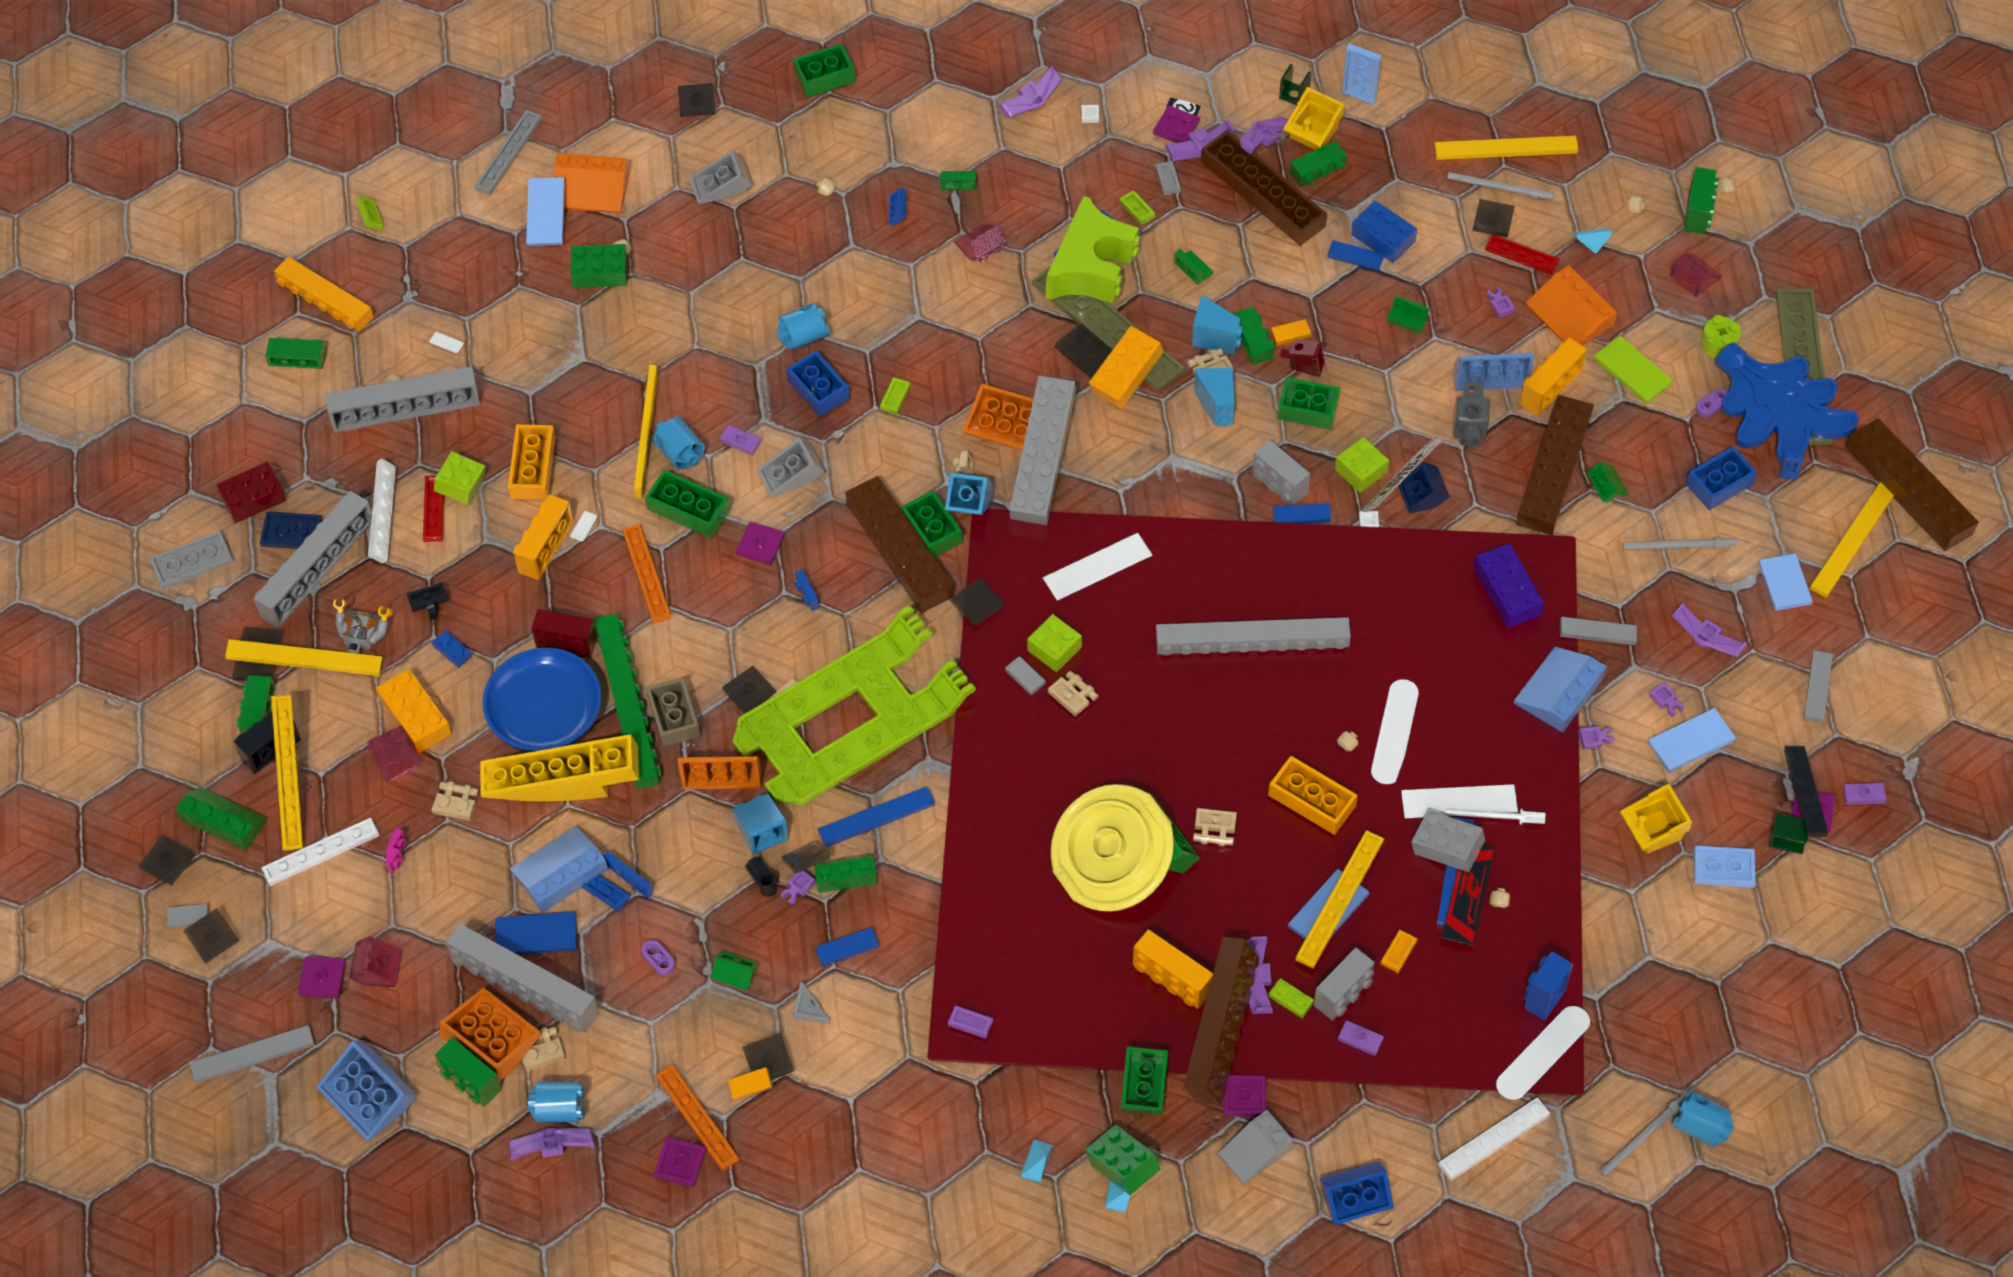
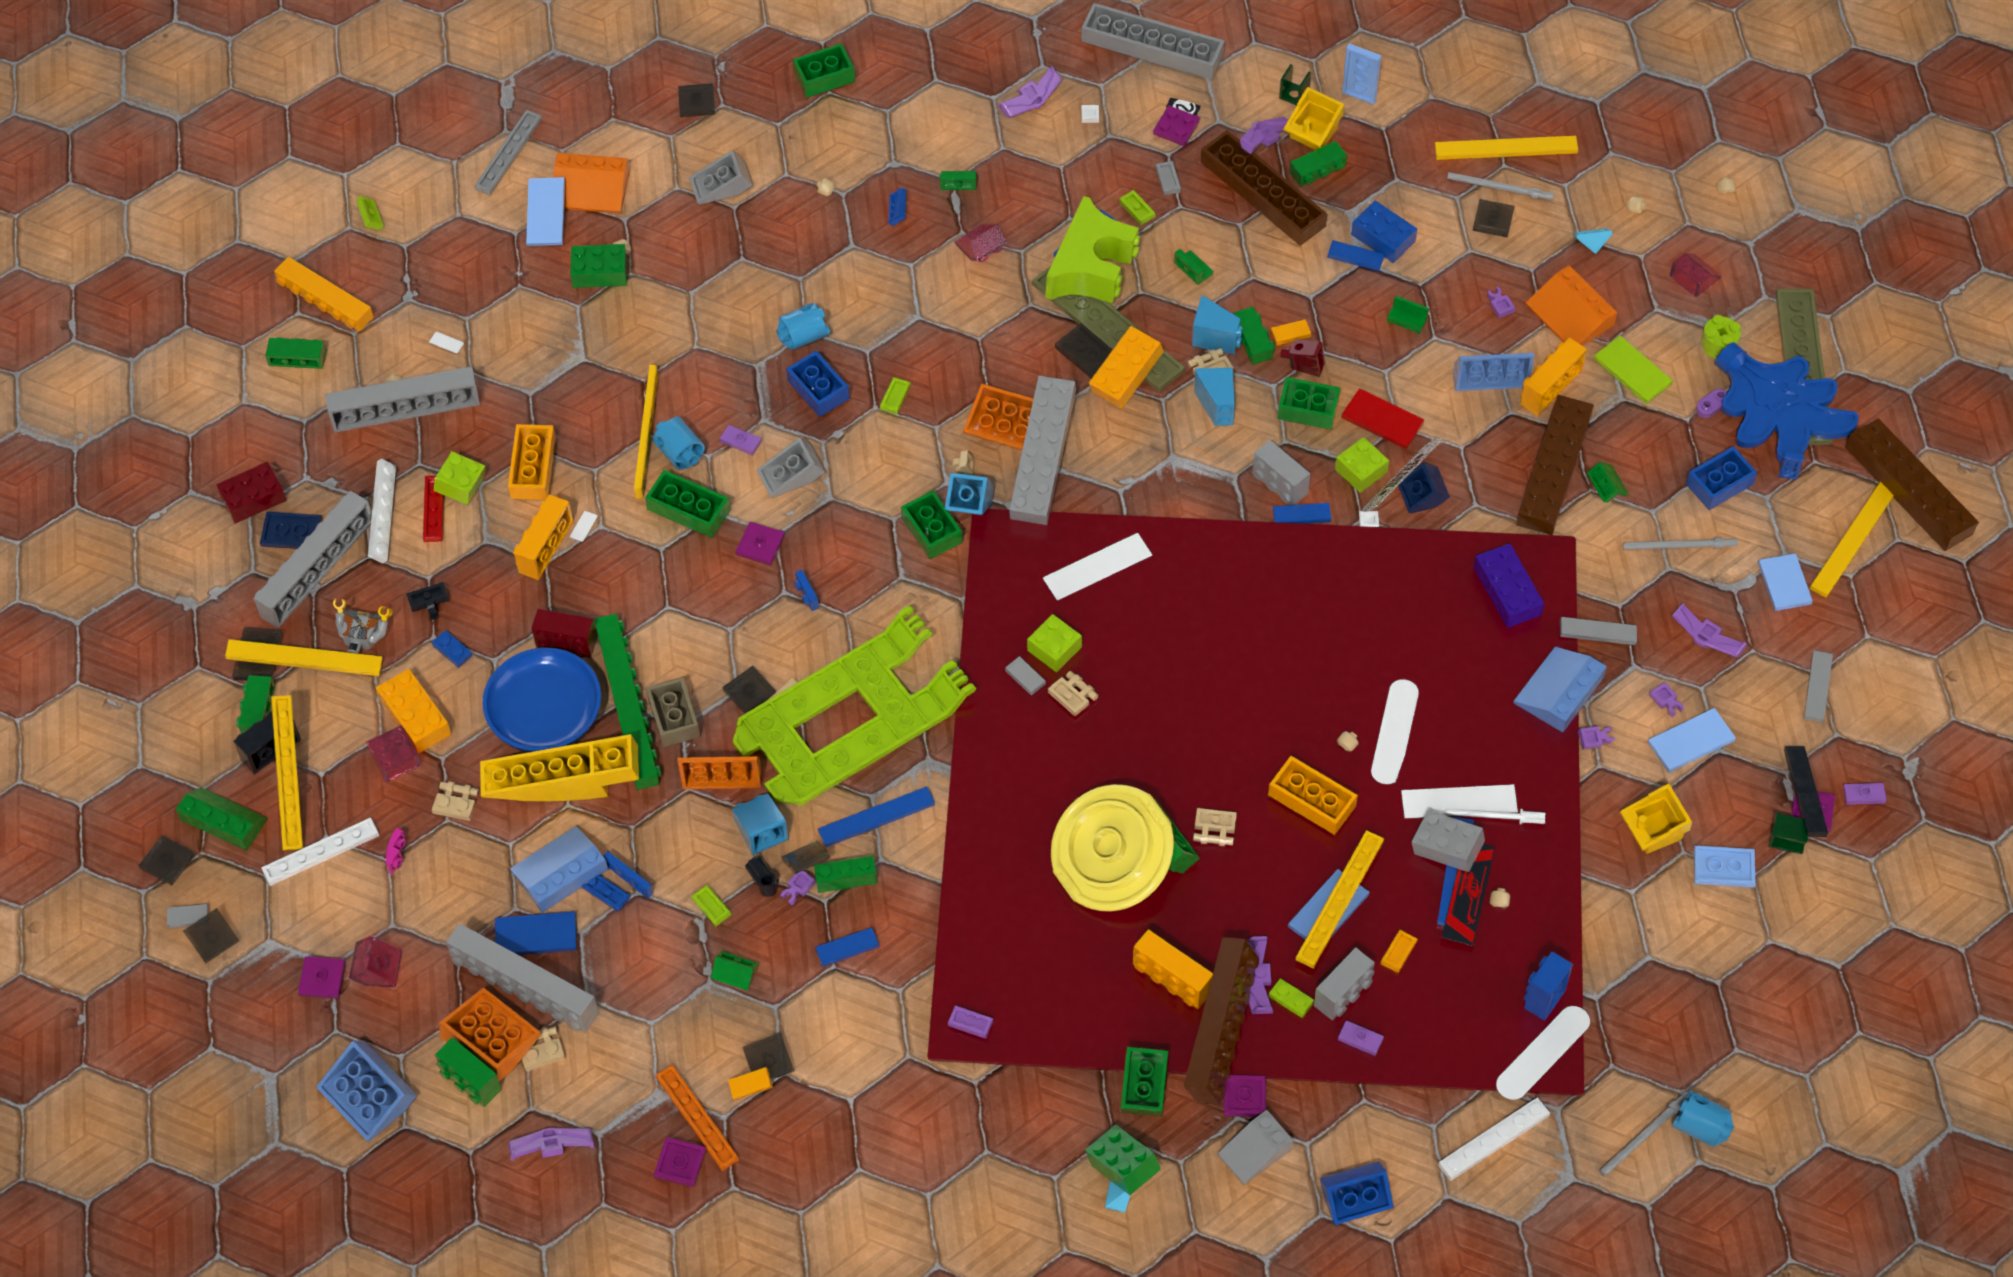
light grey tile [149,531,234,590] -> none
light grey tile [190,1025,315,1083] -> none
dark azure cylinder [528,1081,584,1123] -> none
orange tile [622,524,672,624] -> none
medium lavender plate [642,940,675,976] -> none
light grey tile [793,982,830,1025] -> none
reddish brown brick [845,476,954,614] -> none
clear smoke tile [951,578,1004,627] -> none
medium azure slope [1021,1139,1054,1183] -> none
light grey brick [1156,617,1350,655] -> none
medium lavender plate [1165,119,1235,161] -> none
dark grey piece [1452,381,1490,447] -> none
red tile [1485,234,1559,275] -> none
green brick [1684,167,1719,234] -> none
none -> lime tile [691,885,731,927]
none -> light grey brick [1081,3,1225,79]
none -> red tile [1341,388,1424,450]

